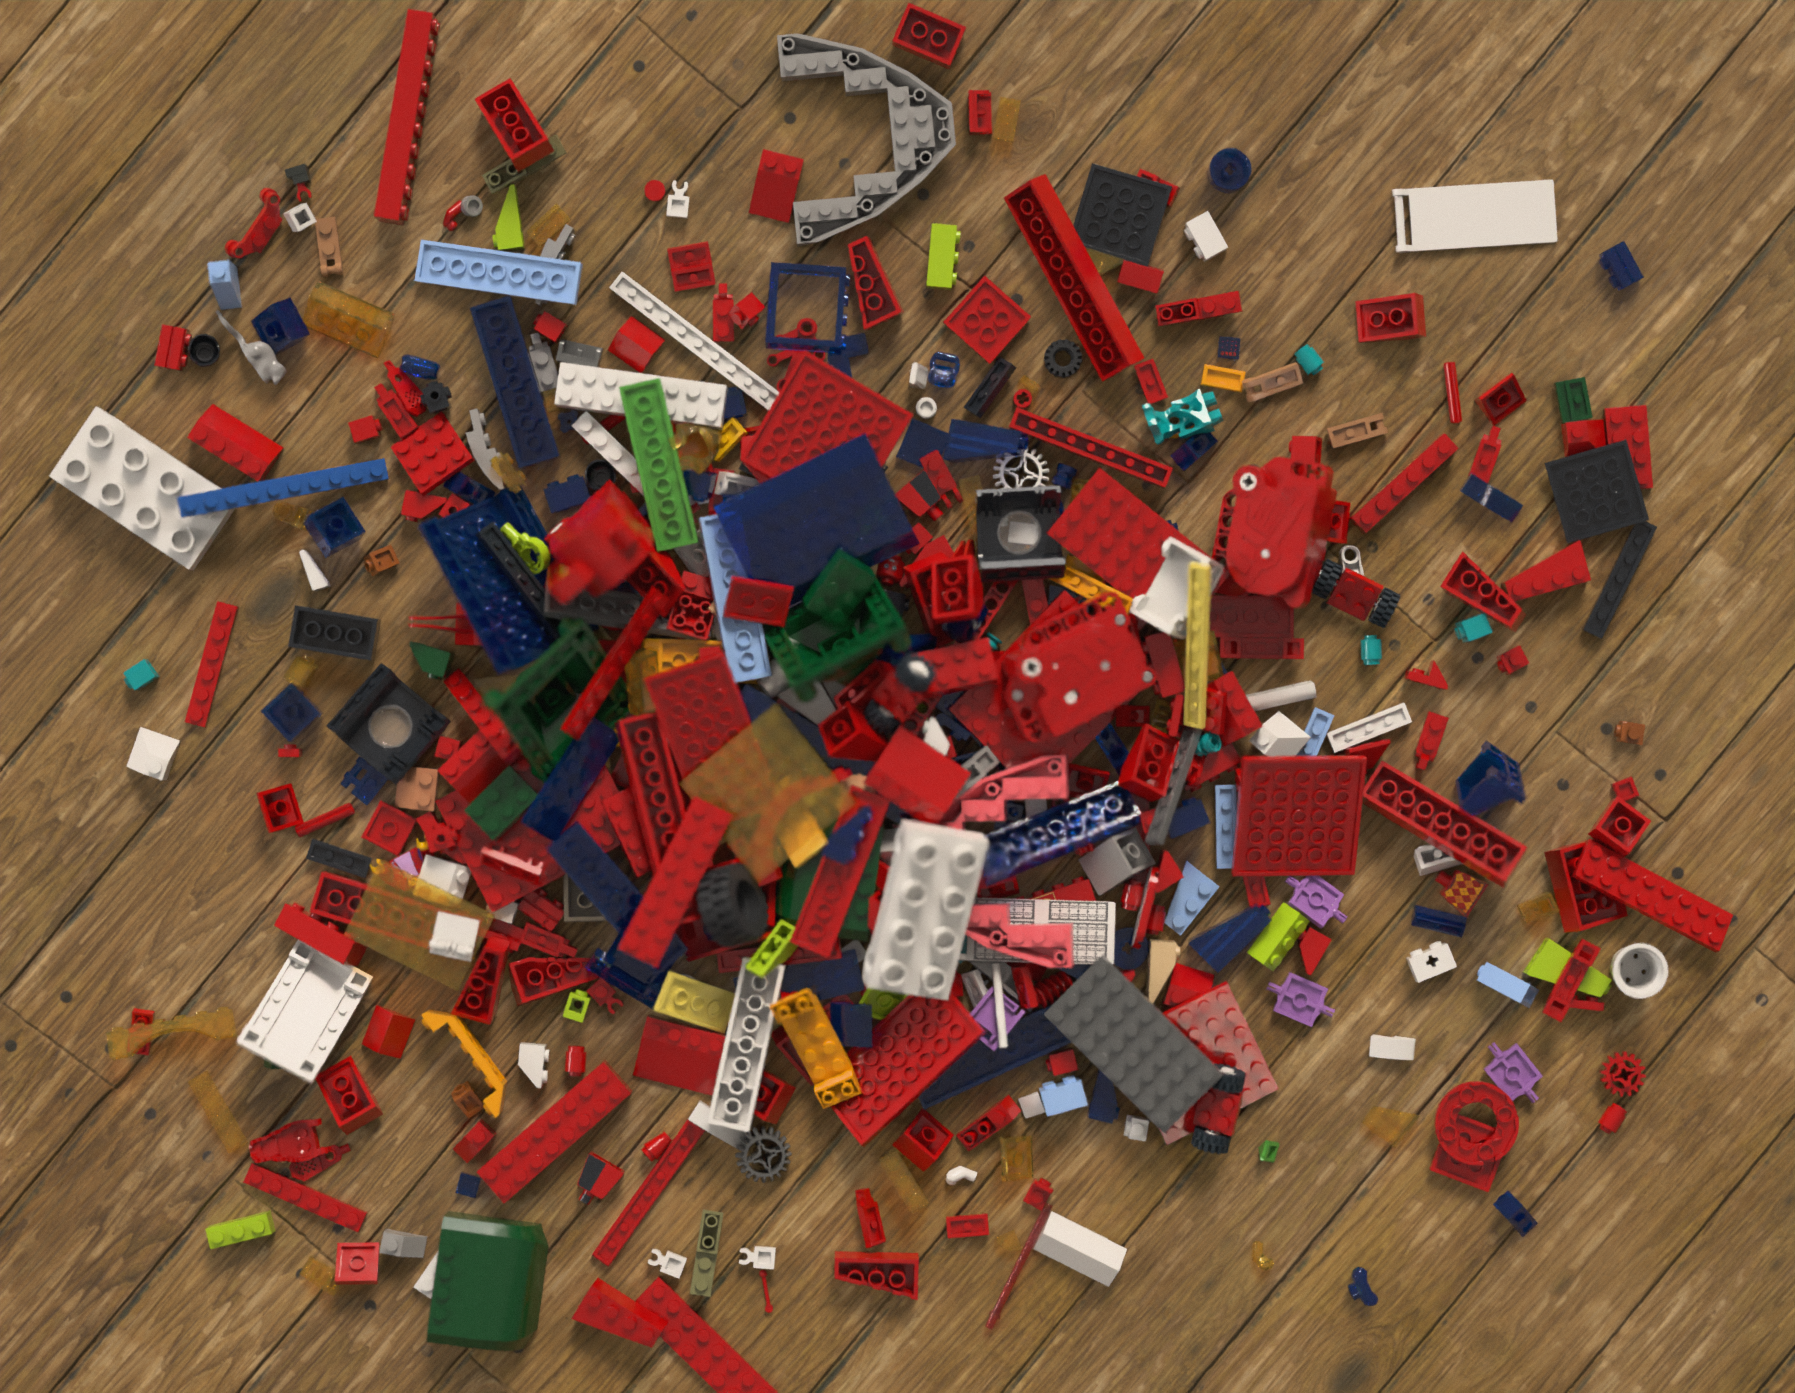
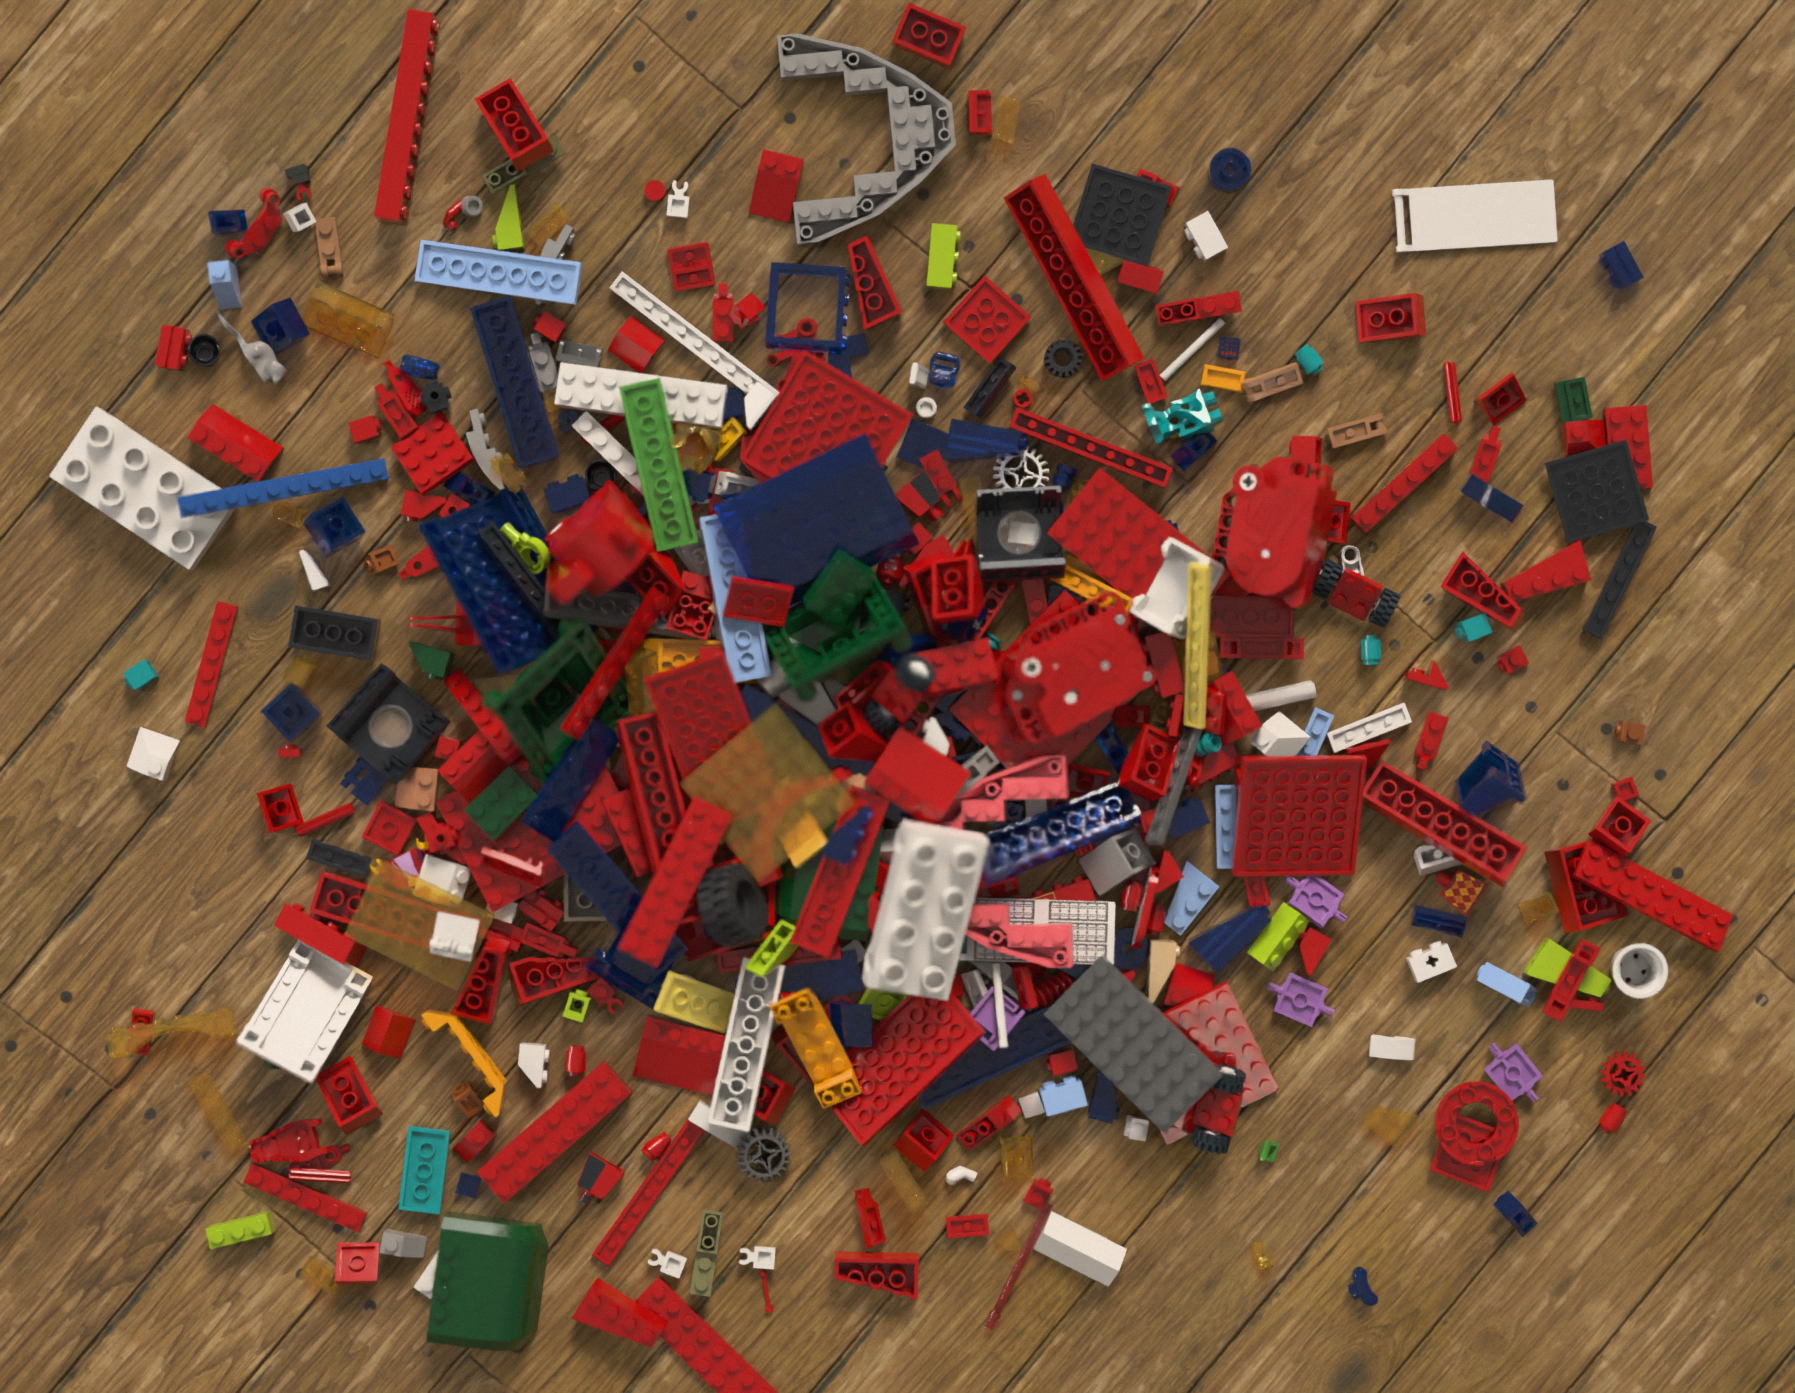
none -> clear blue slope [208,210,248,236]
none -> axle [289,1167,351,1183]
none -> red piece [398,537,457,580]
none -> teal plate [398,1125,451,1215]
none -> white slope [744,382,777,431]
none -> white bar [1160,318,1225,381]

